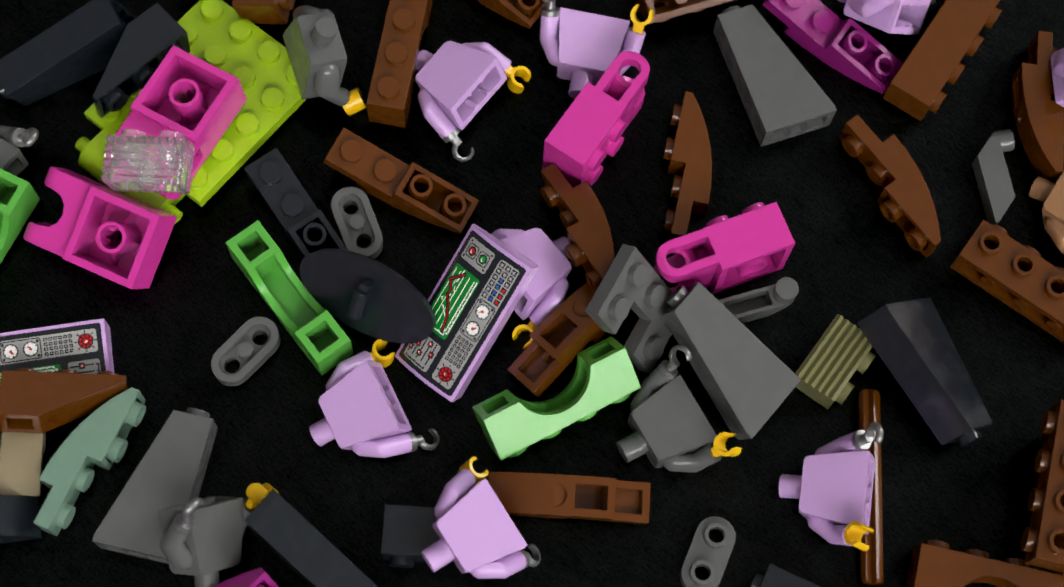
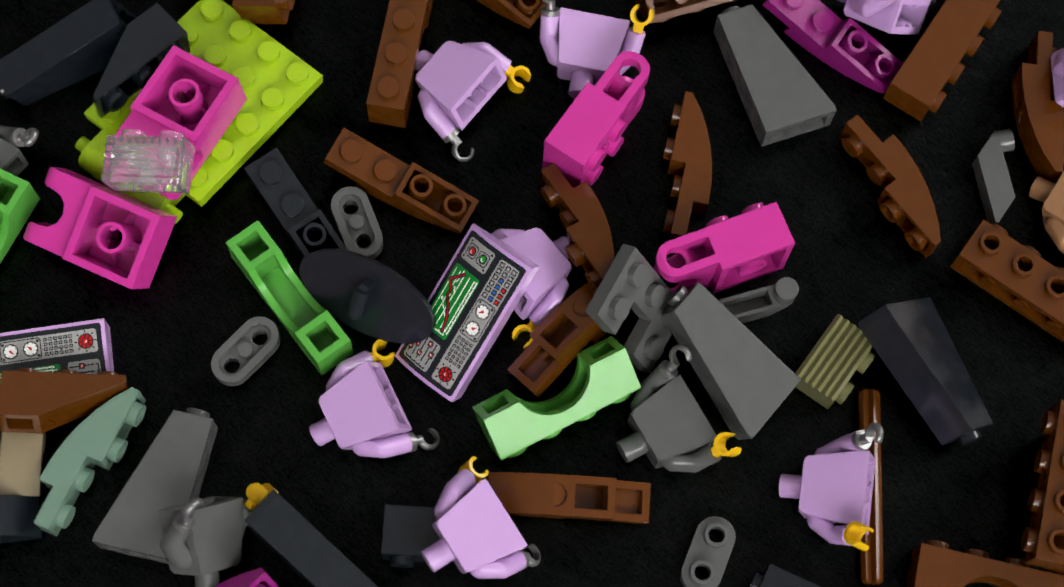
dark grey torso [283,5,367,116] -> none

